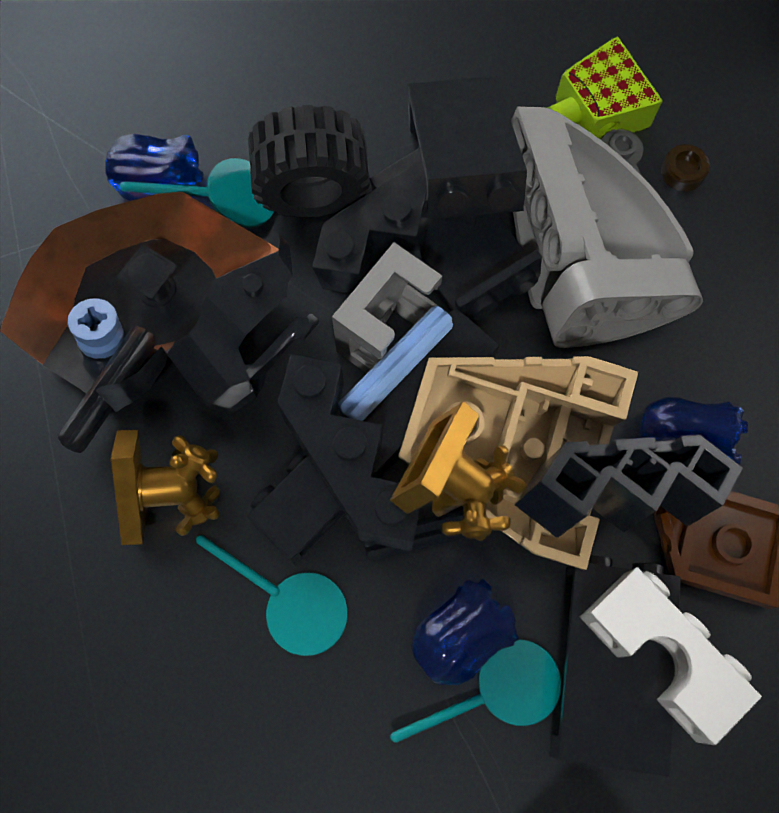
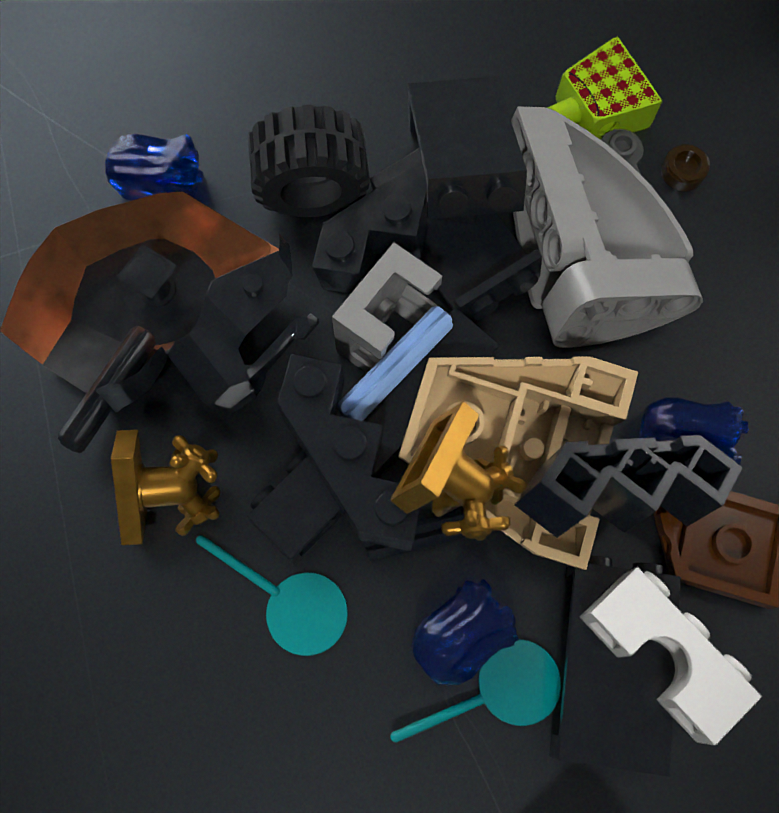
medium blue wheel [68,298,125,359] -> none
teal piece [120,158,274,228] -> none

